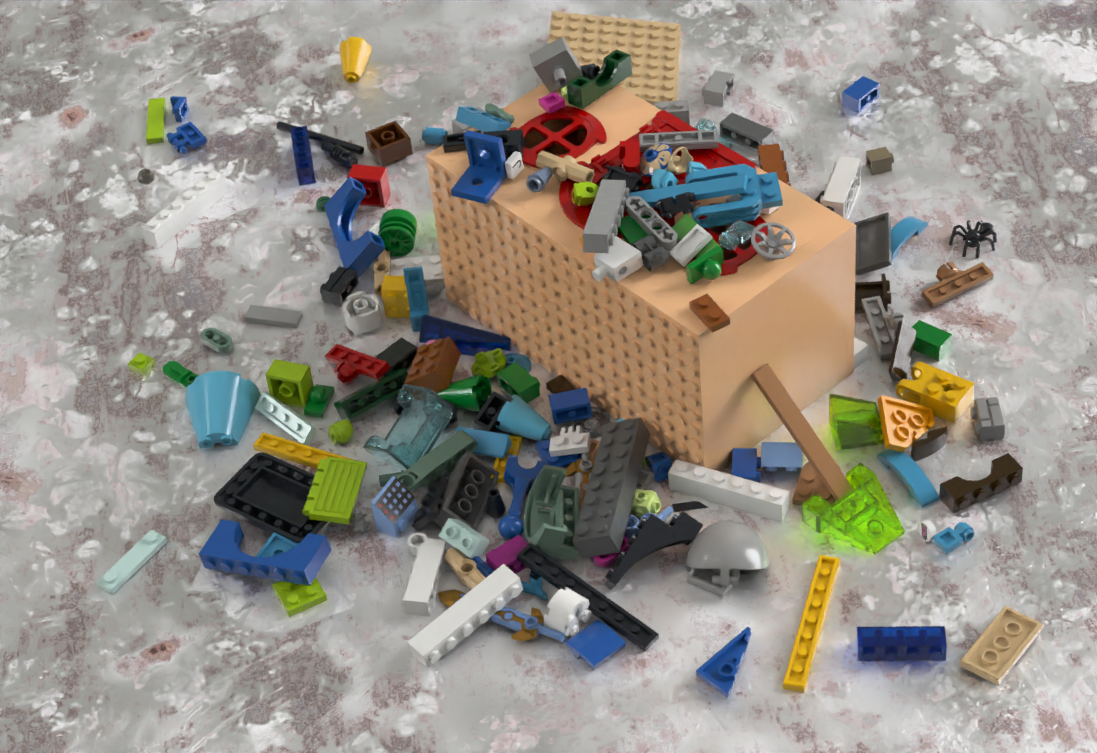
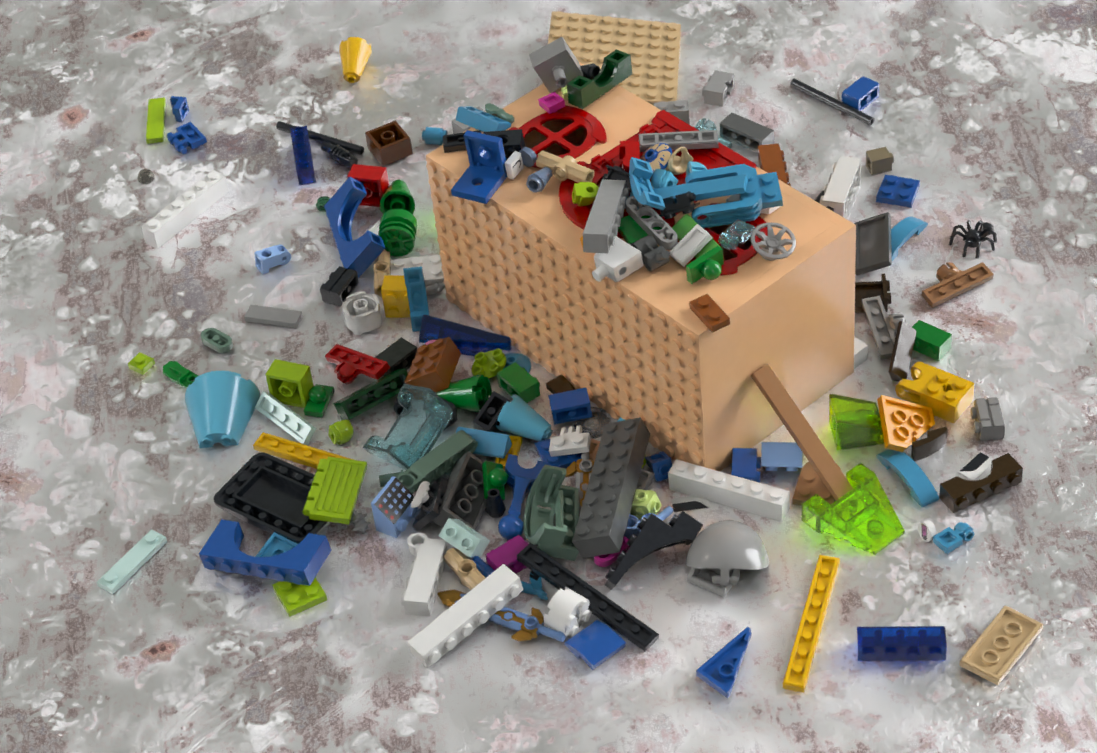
none -> light blue leg [255,244,291,274]
none -> green cone [380,180,415,214]
none -> white piece [411,481,430,508]
none -> green tile [482,461,508,501]
none -> sand blue tile [519,147,537,167]
none -> dark azure slope [629,157,665,210]
none -> black piece [790,78,875,126]
none -> blue plate [876,175,920,208]
none -> sticker [959,452,994,481]

